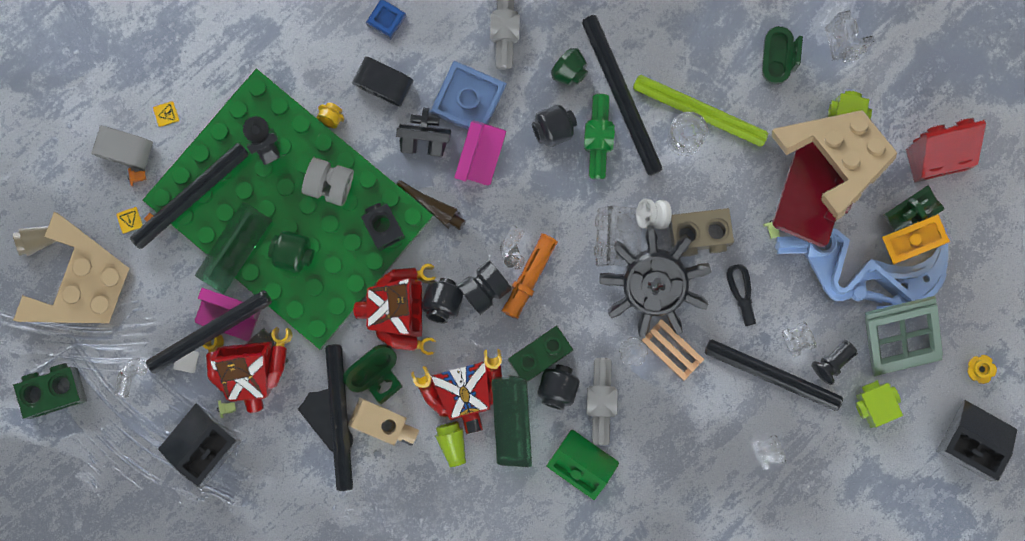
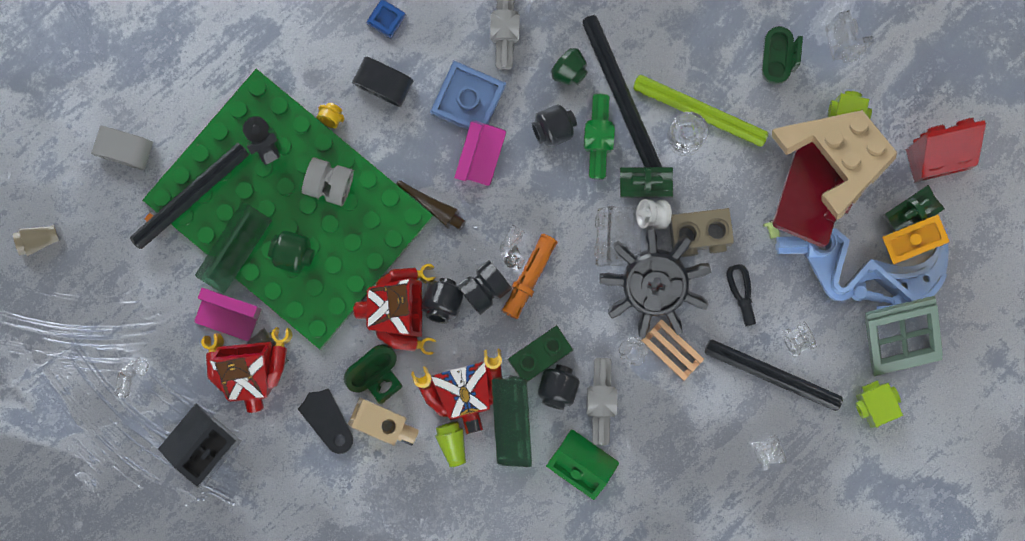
tan wing [13,212,129,323] -> none
dark green brick [13,363,87,419] -> none
yellow sticker [116,207,143,234] -> none
orange piece [127,168,146,187] -> none
black axle [146,290,272,374] -> none
yellow sticker [153,101,179,127] -> none
white sticker [173,351,199,373] -> none
yellowish green piece [217,400,236,418] -> none
black axle [325,344,353,492] -> none
black brick [361,203,405,252] -> none
black hips [396,107,451,157] -> none
black pin [811,340,858,385] -> none
black slope [936,400,1018,481] -> none
yellow plate [967,355,997,384] -> none
none -> dark green hips [620,167,673,198]

